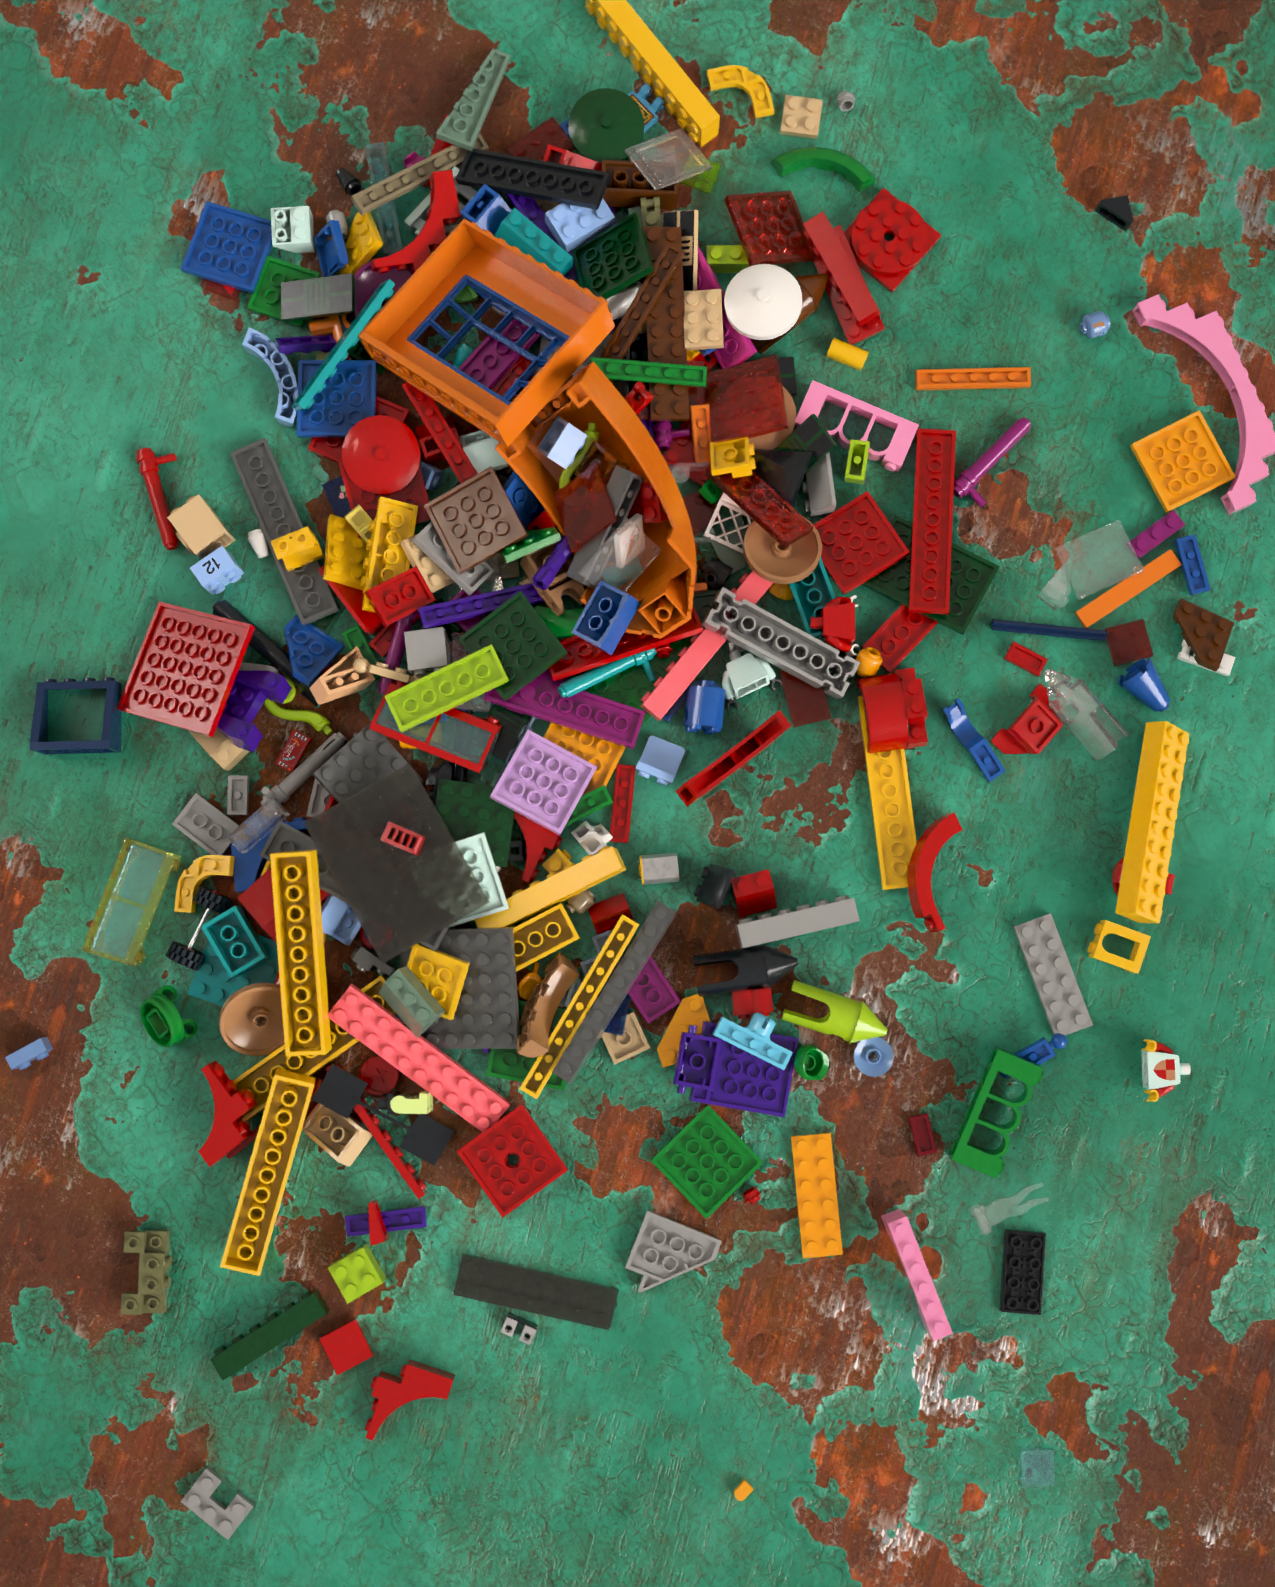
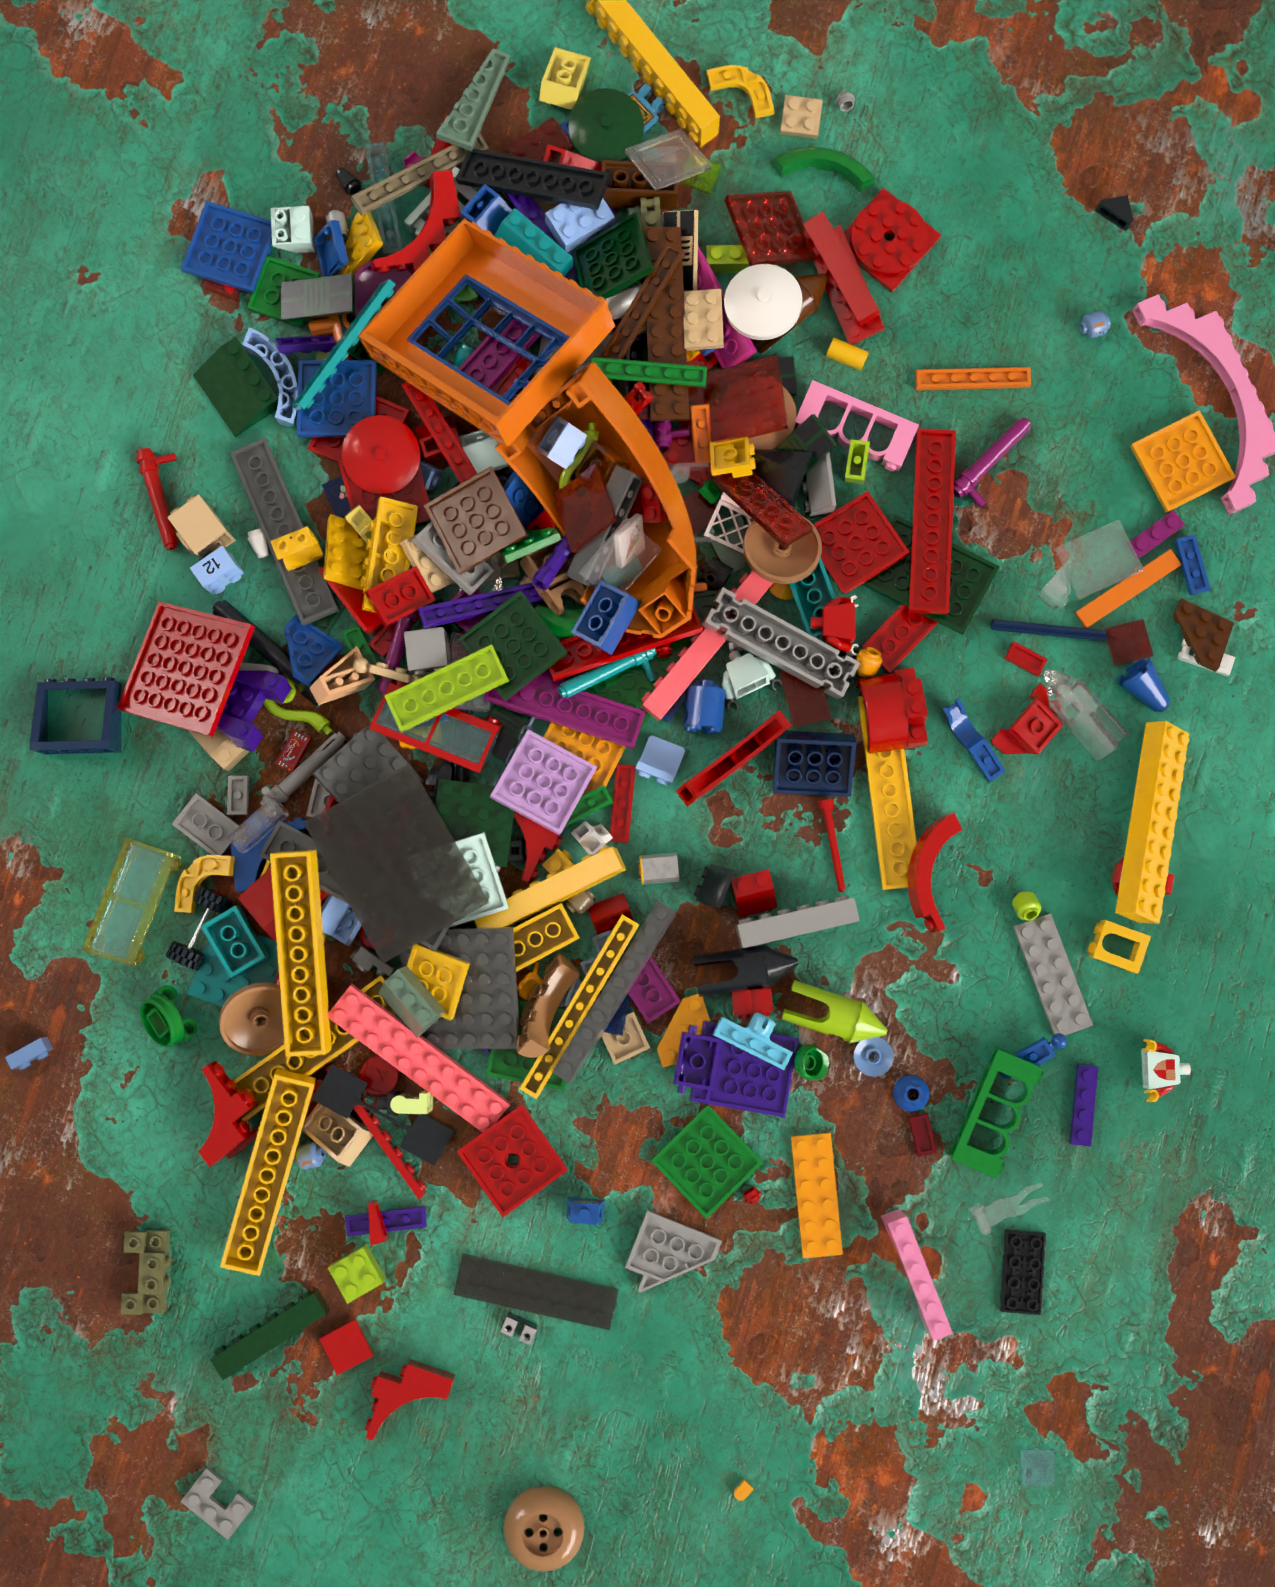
red slope [380,821,426,856] -> none
none -> dark green slope [193,337,278,437]
none -> medium blue head [294,1141,325,1170]
none -> medium nougat brick [504,1486,585,1572]
none -> light yellow slope [539,47,591,110]
none -> blue torso [566,1197,605,1225]
none -> dark blue slope [773,731,856,797]
none -> red piece [818,799,846,893]
none -> blue piece [893,1075,929,1112]
none -> lime head [1012,891,1042,921]
none -> dark purple plate [1069,1064,1098,1147]

